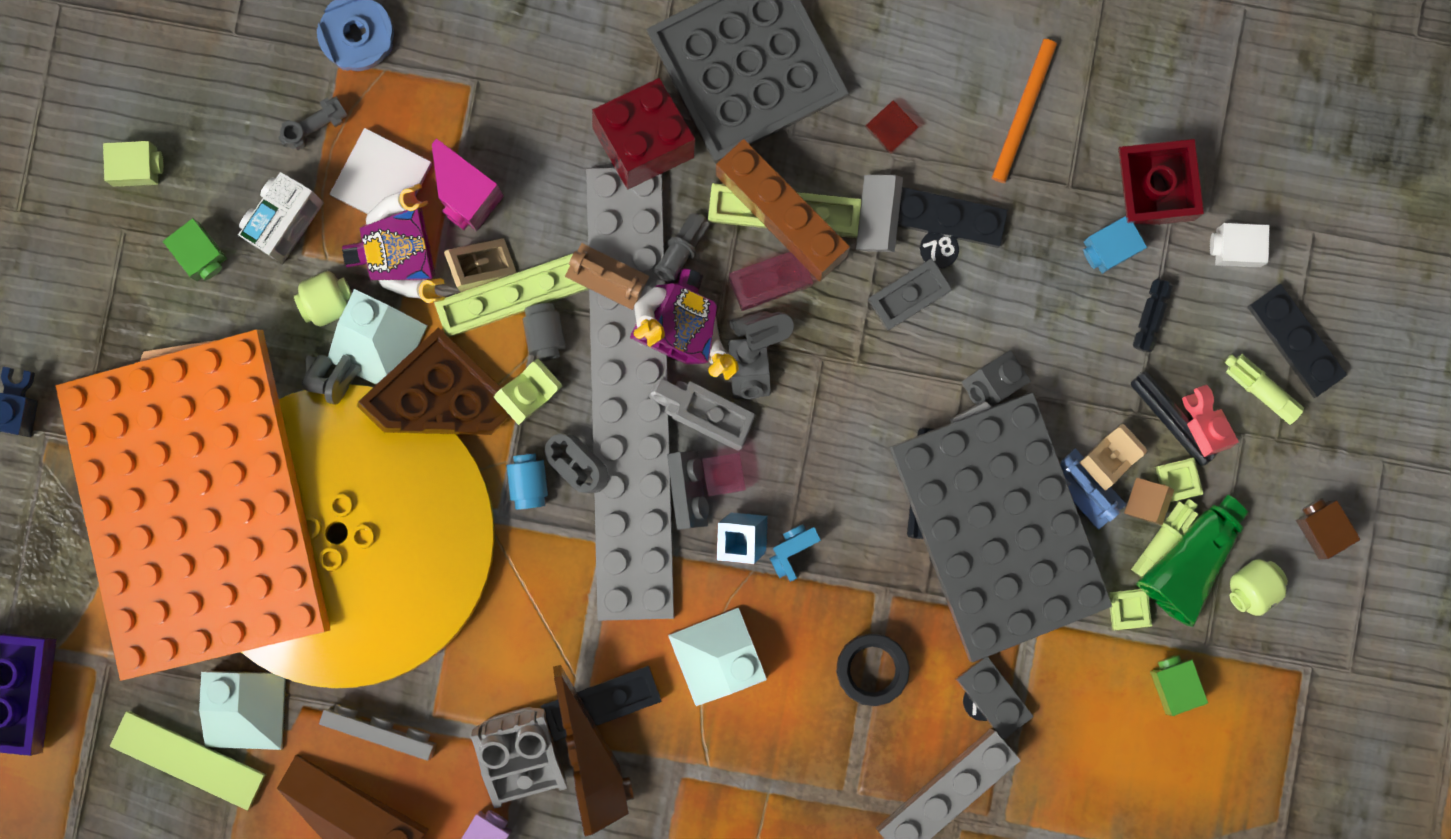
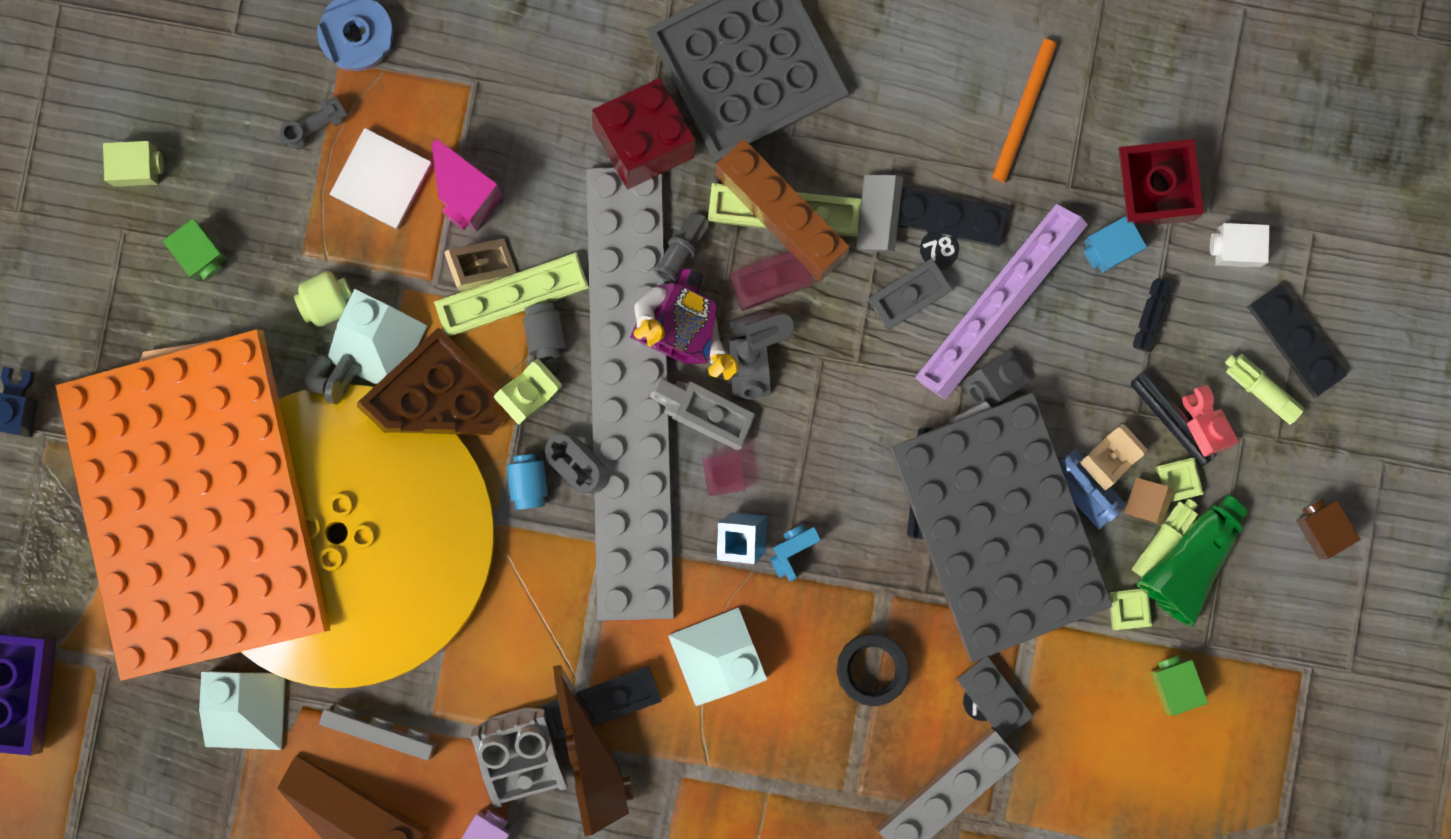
yellowish green tile [110,711,266,811] -> none
white slope [238,172,324,264] -> none
torso [342,184,445,303] -> none
medium nougat hinge [565,243,650,310] -> none
dark grey plate [667,451,709,530] -> none
clear red tile [865,100,919,154] -> none
yellowish green head [1229,559,1288,616] -> none
none -> lavender plate [915,204,1087,400]

